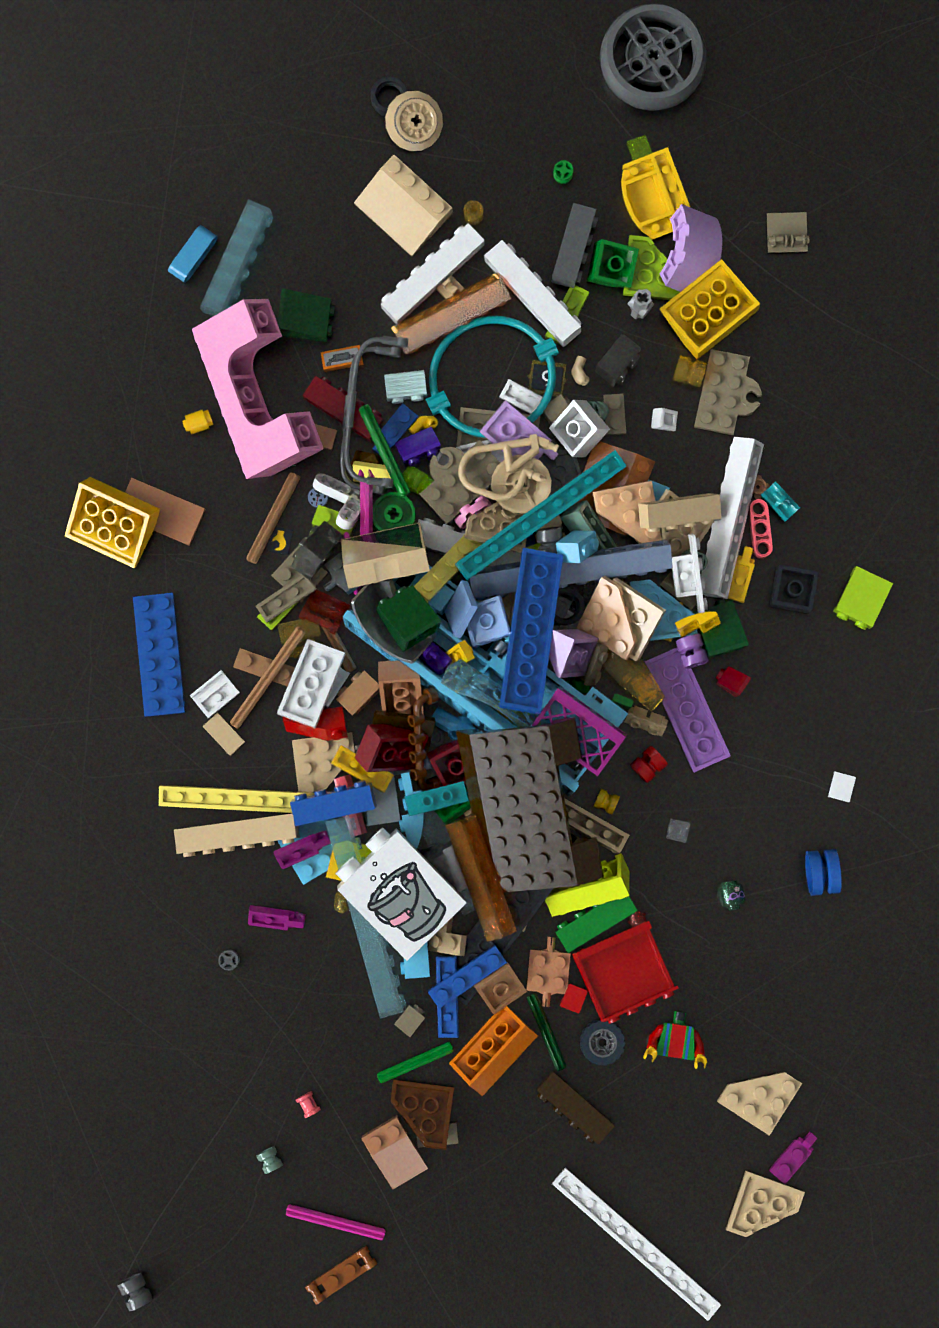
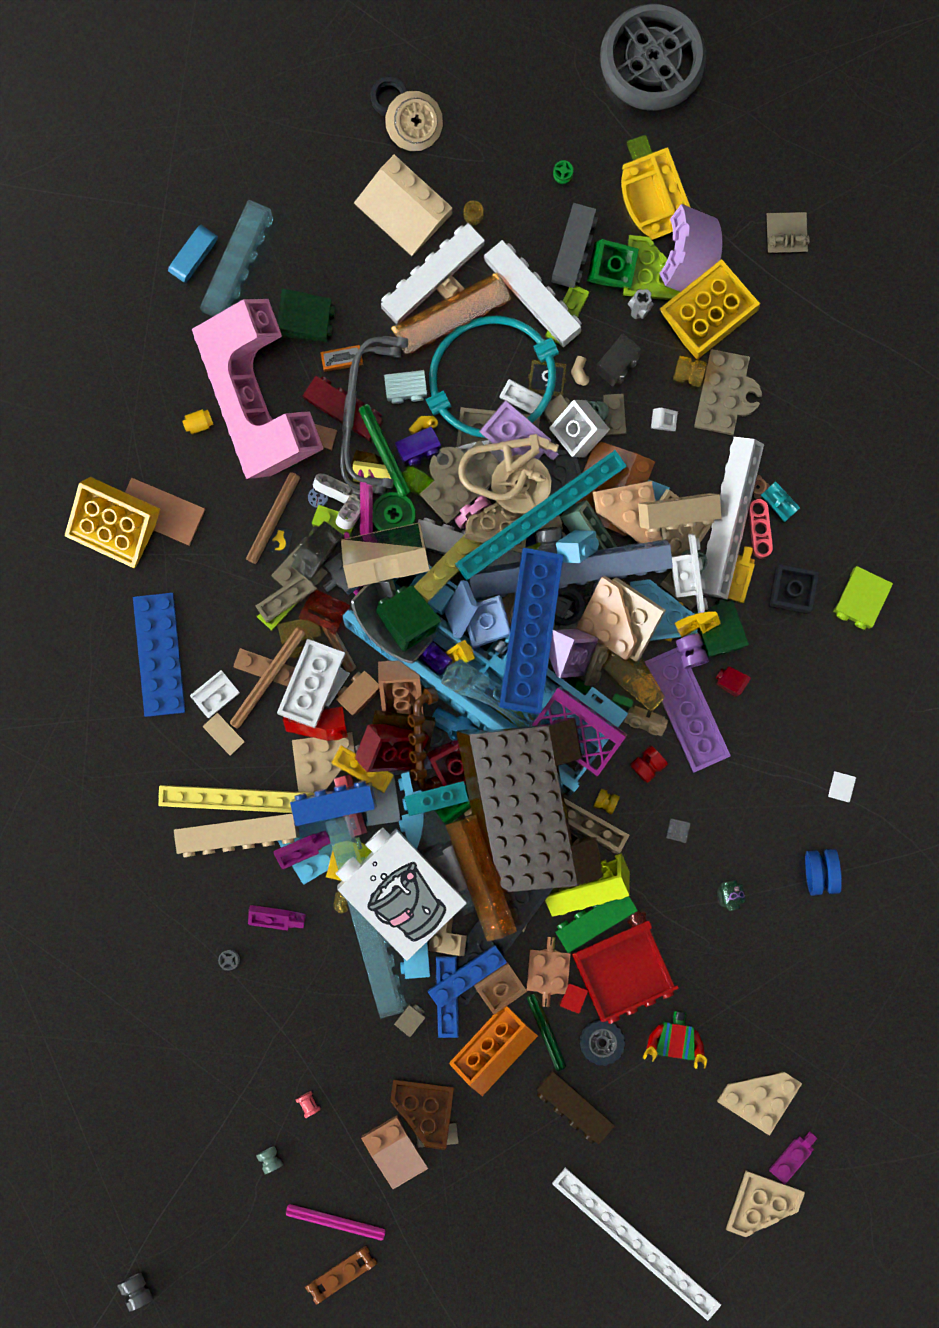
blue hinge [372,404,418,455] -> none
green axle [377,1042,453,1083] -> none

